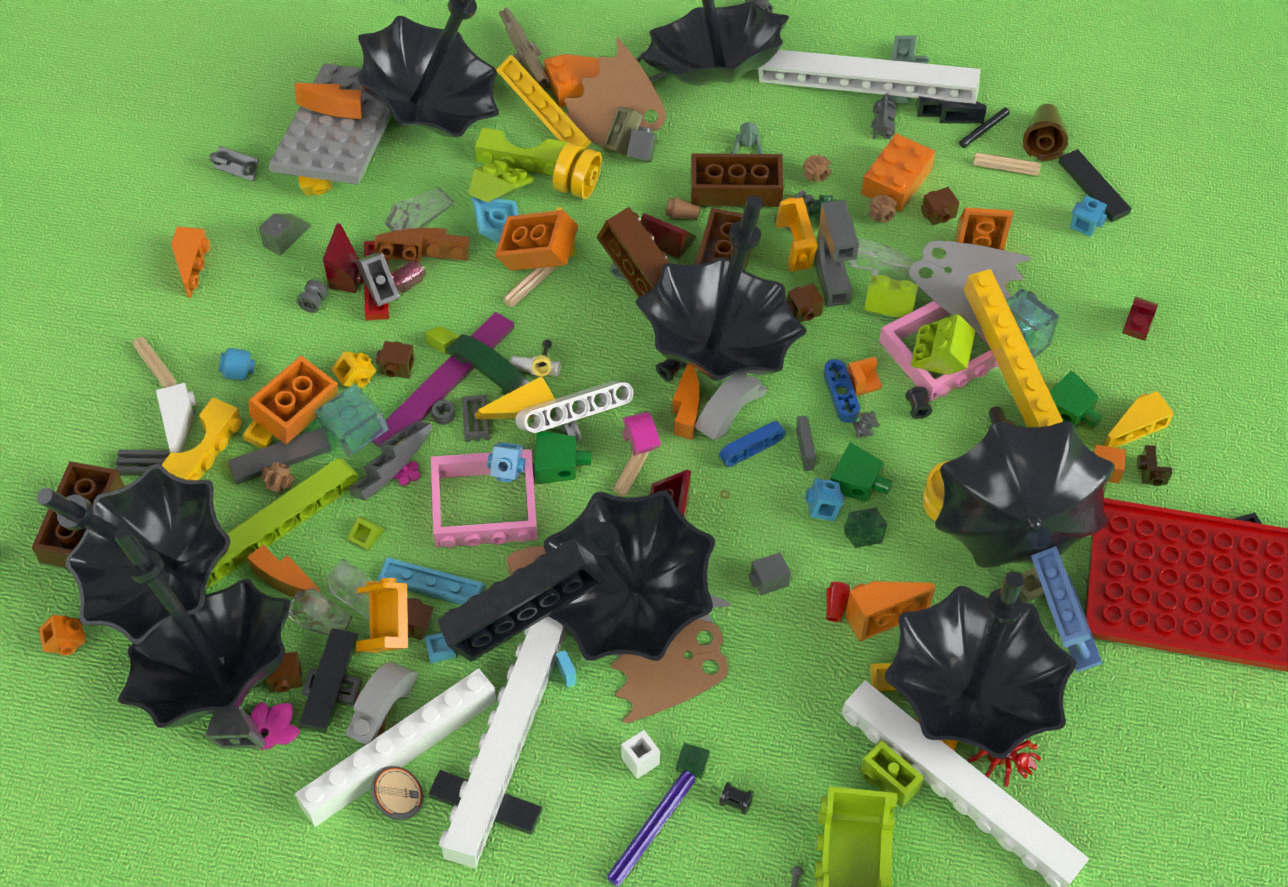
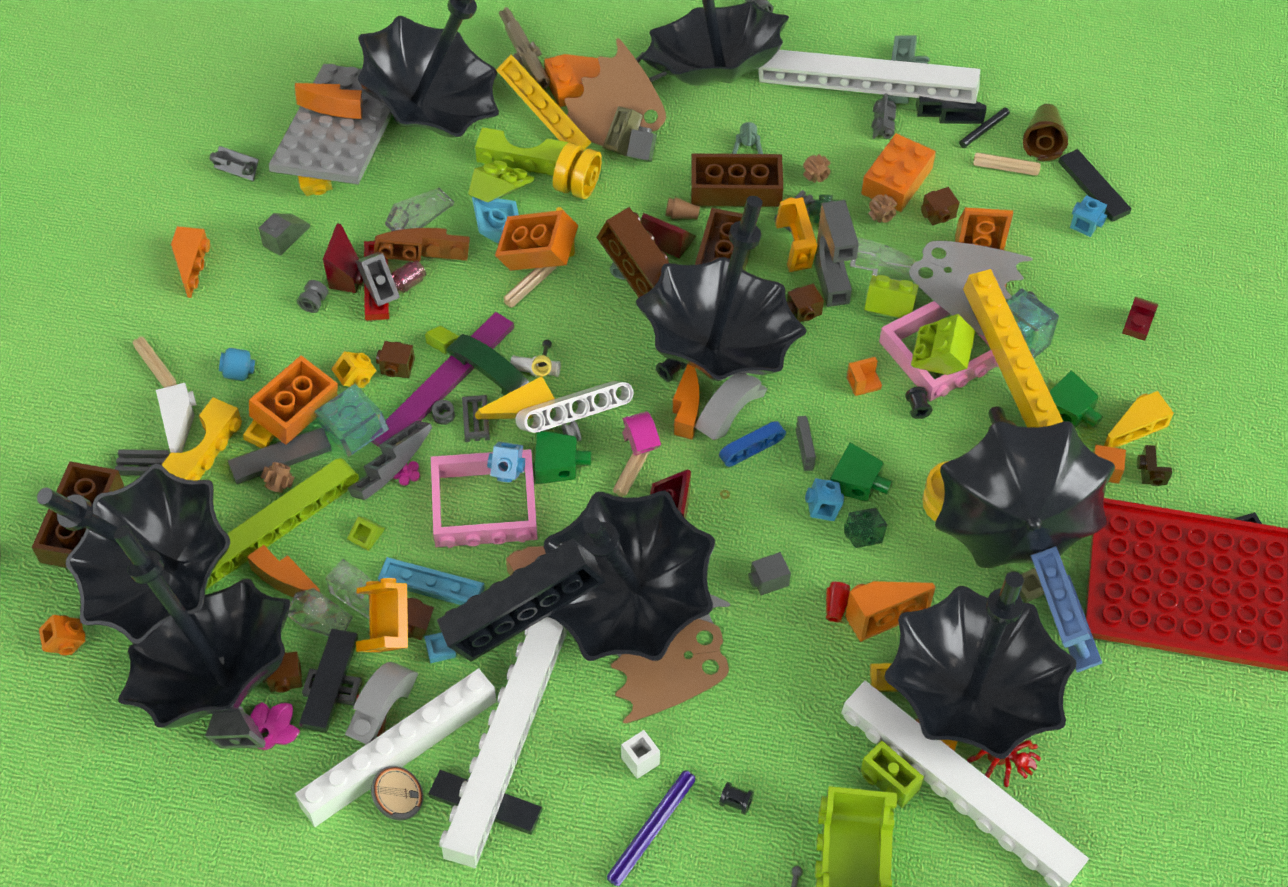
medium azure tile [556,650,576,688] -> none
clear green plate [676,743,710,779] -> none
blue beam [824,359,860,423] -> none
dark grey wheel [852,411,880,438] -> none

